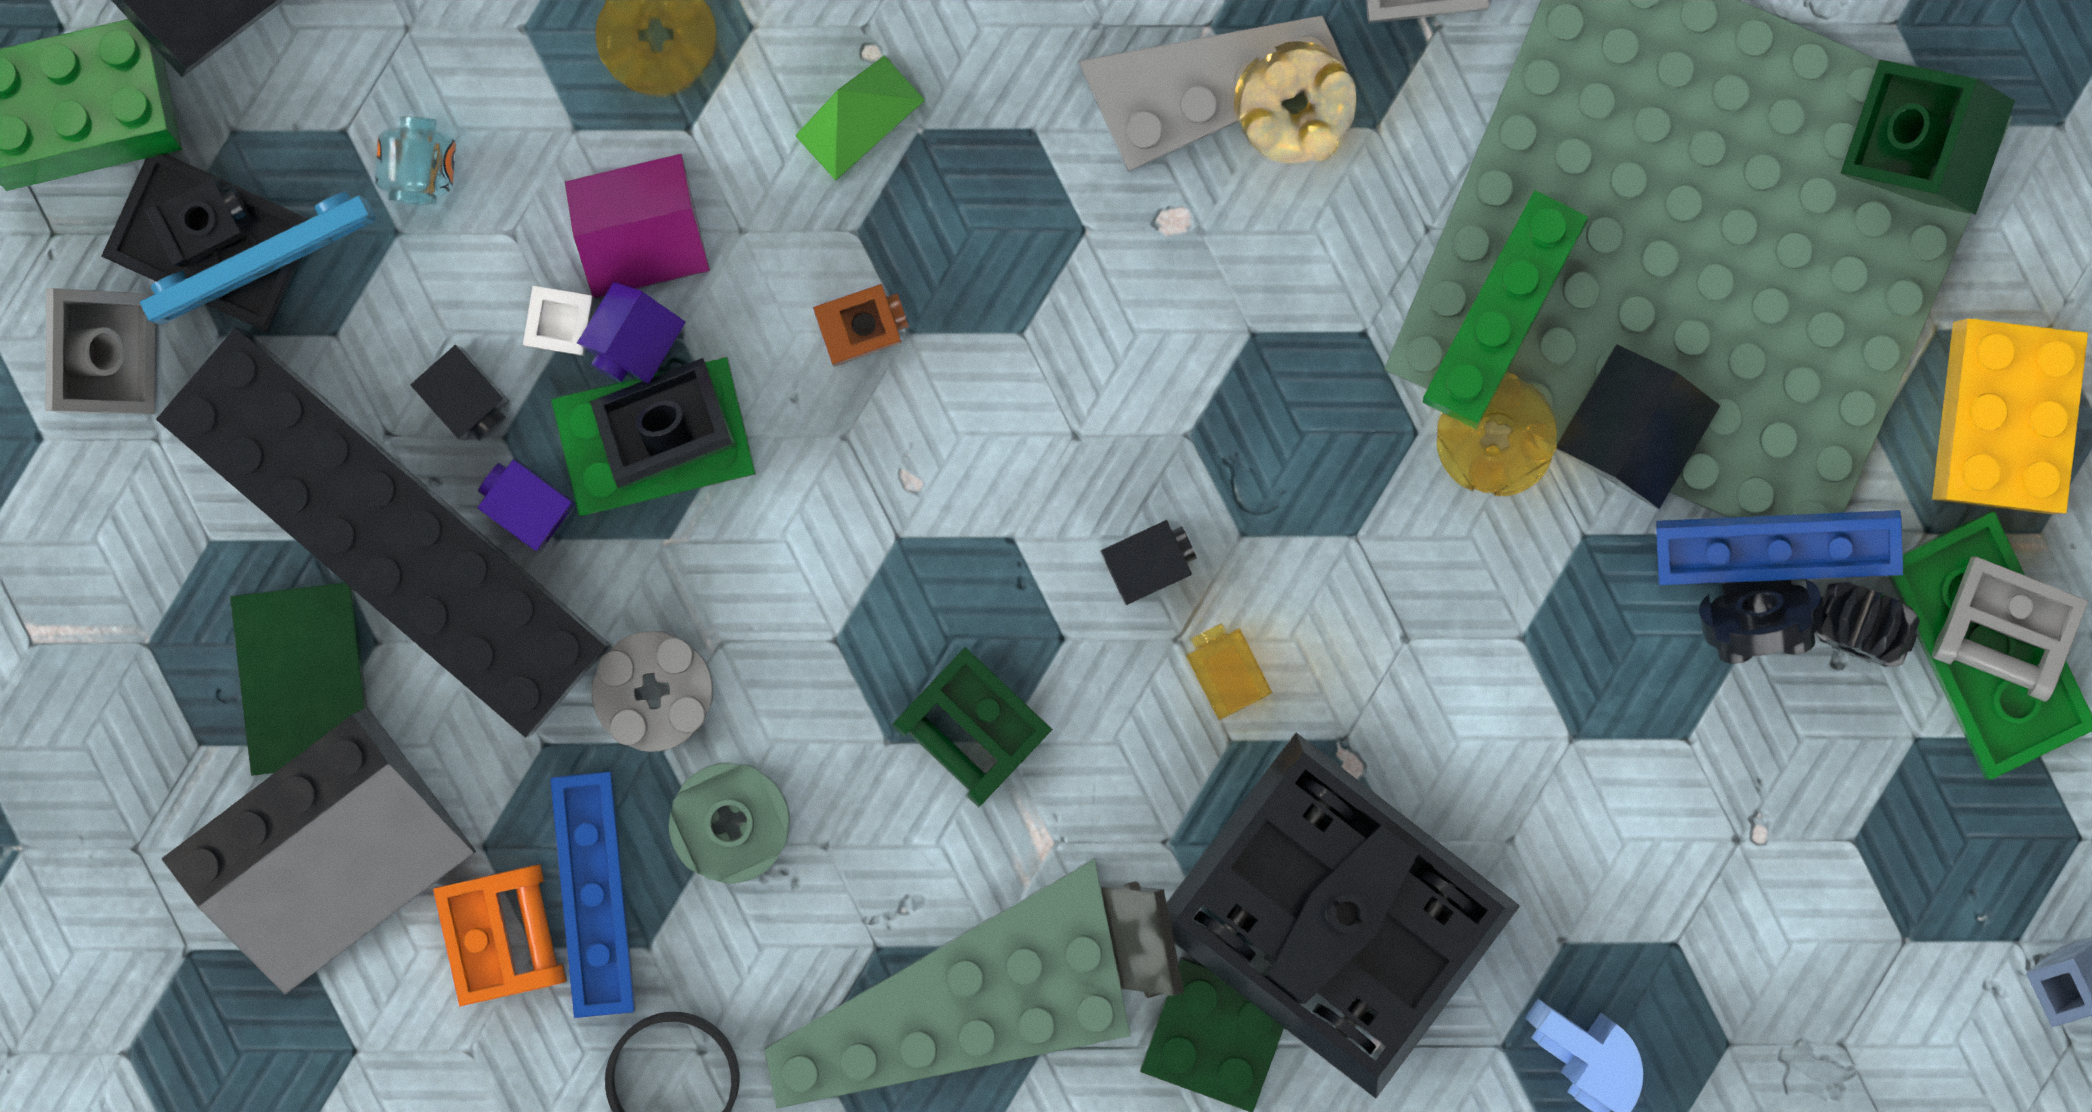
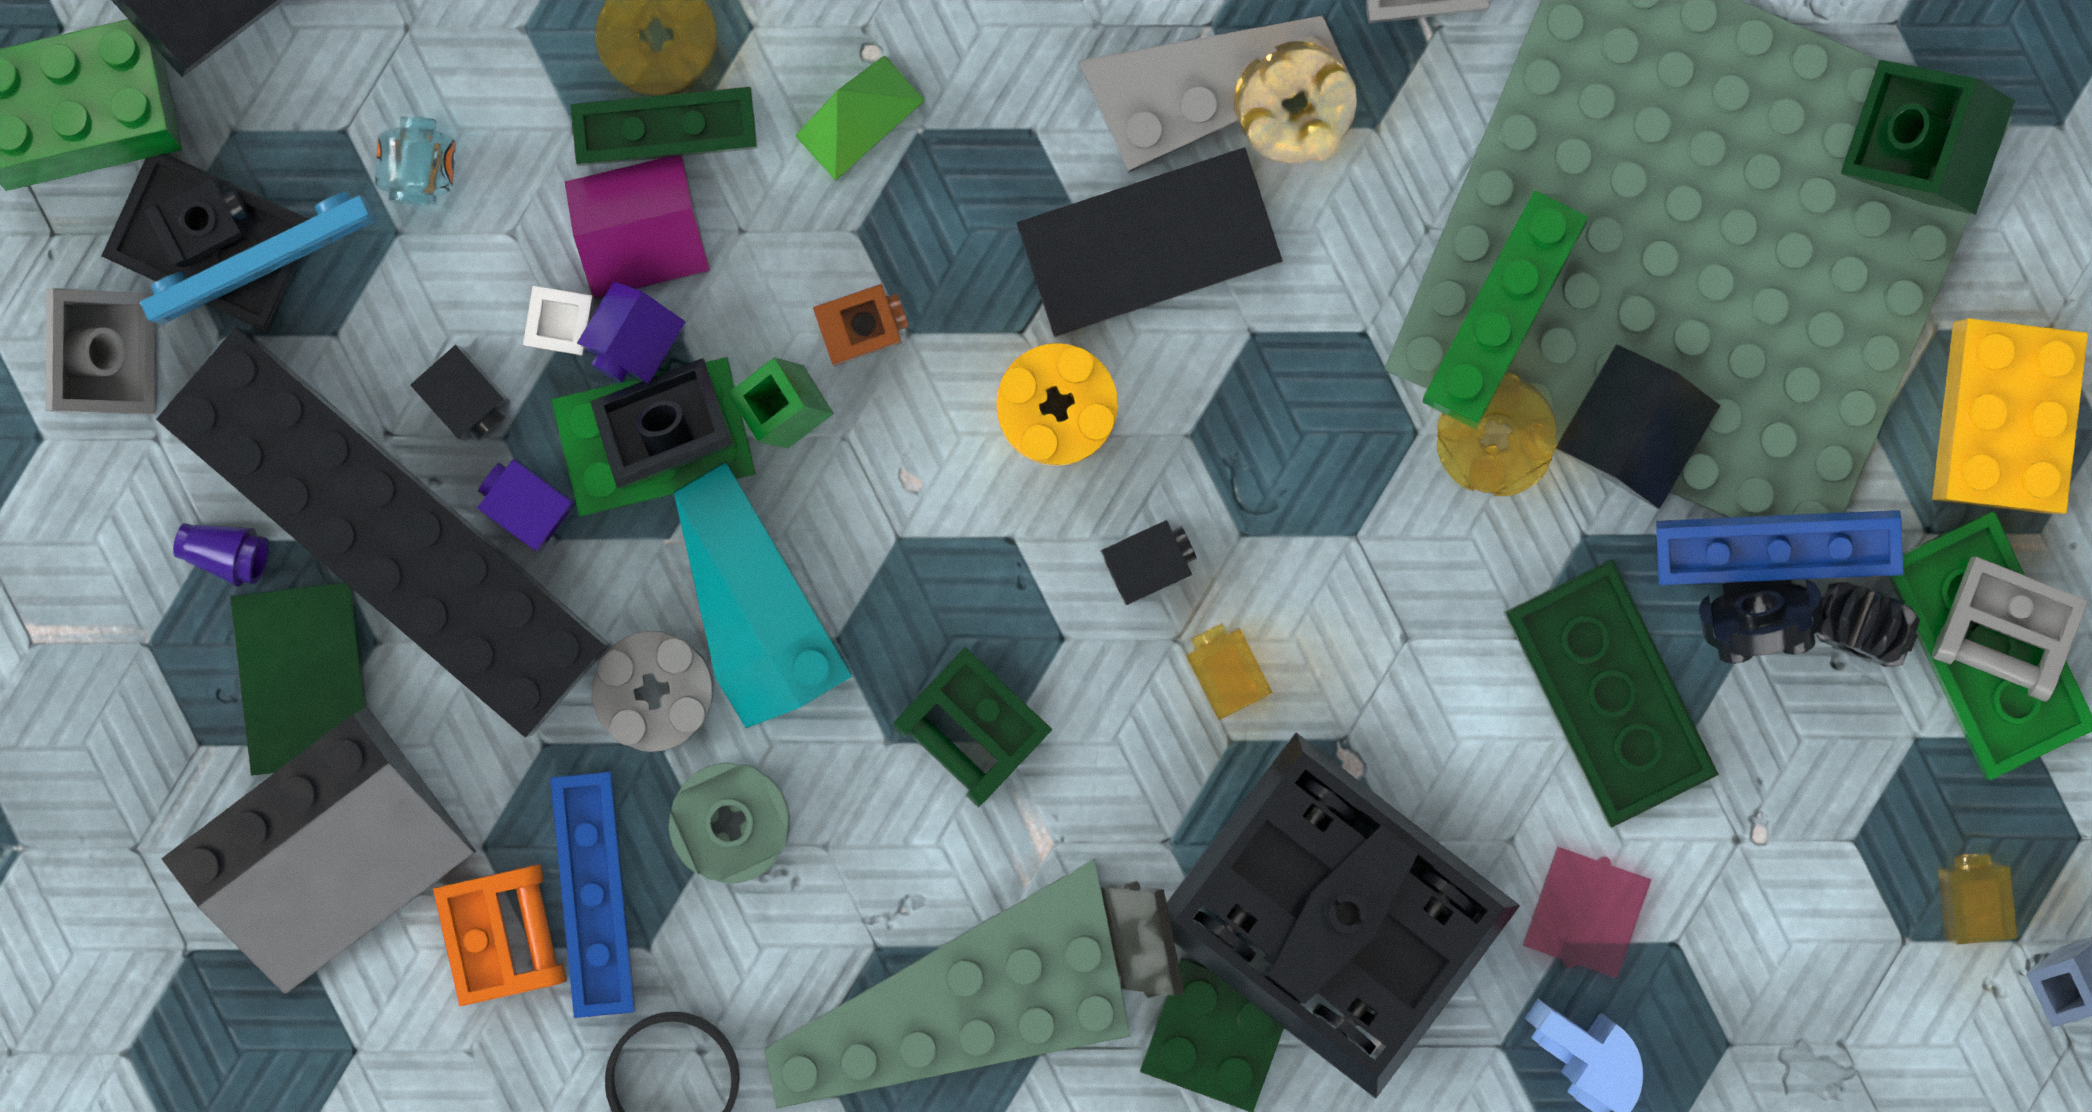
none -> dark purple cone [173,523,269,586]
none -> dark green plate [570,87,758,166]
none -> teal wedge [674,461,852,728]
none -> green brick [728,357,834,449]
none -> yellow brick [996,343,1118,466]
none -> black tile [1016,147,1283,337]
none -> dark green tile [1503,559,1719,828]
none -> clear pink piece [1523,846,1652,978]
none -> clear yellow brick [1938,853,2017,945]

